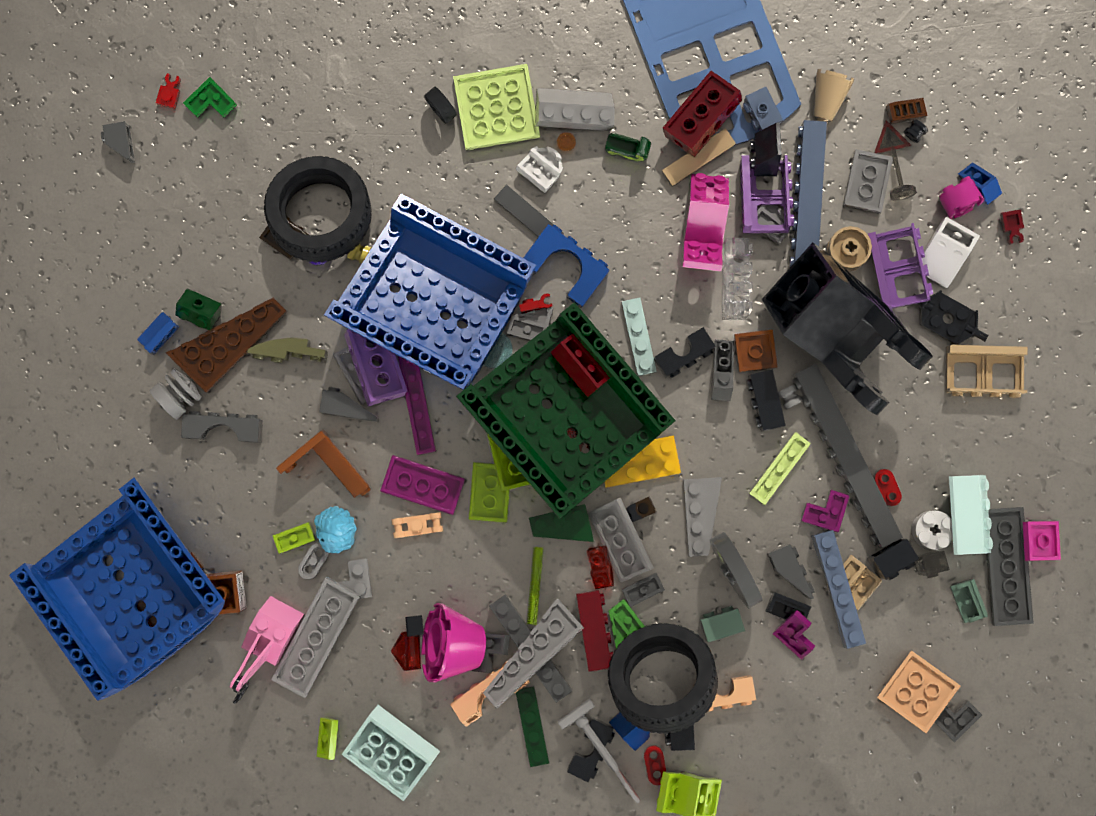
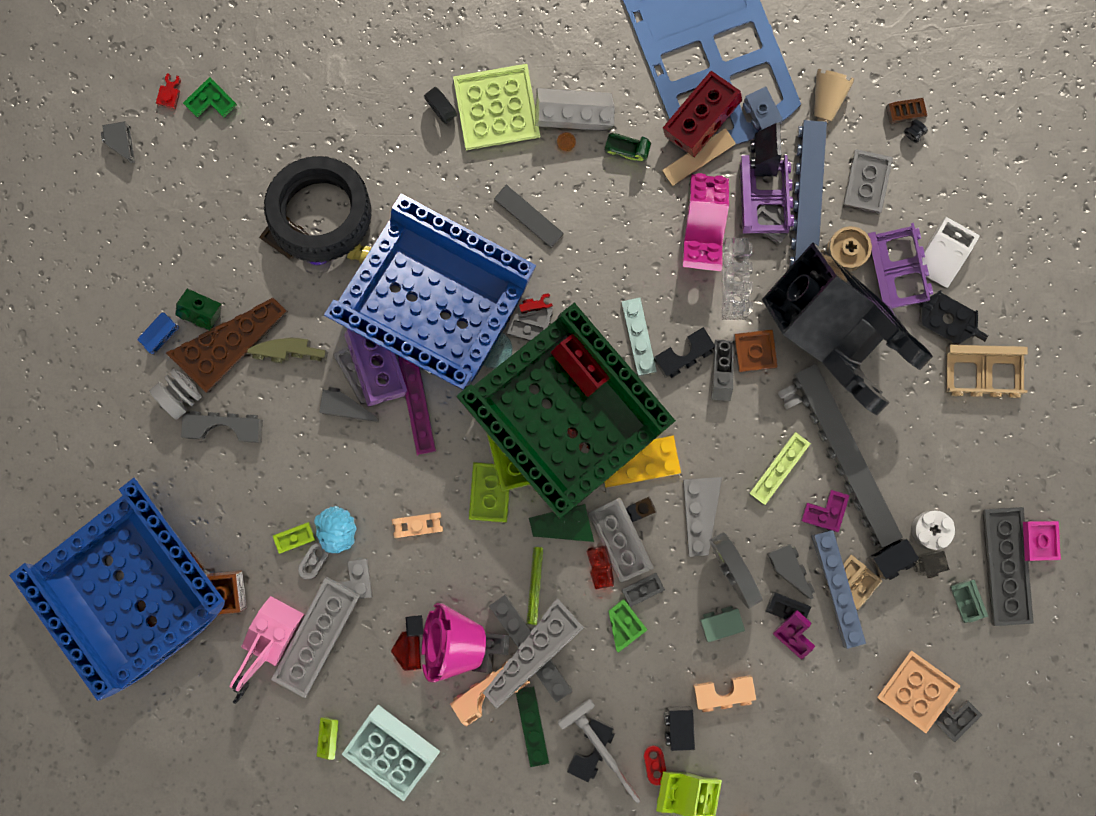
dark orange piece [276,429,371,498] -> none
magenta plate [380,455,465,515] -> none
white slope [515,146,563,193] -> none
blue arch [523,224,610,308] -> none
dark red brick [576,590,613,672] -> none
black tyre [608,623,718,734] -> none
blue slope [609,712,650,751] -> none
black brick [746,369,786,432] -> none
clear smoke piece [874,120,917,200] -> none
red plate [874,469,902,506] -> none
dark pink brick [939,176,984,219] -> none
light aqua slope [949,475,993,555] -> none
blue slope [958,162,1002,205] -> none
dark red plate [1000,209,1024,245] -> none

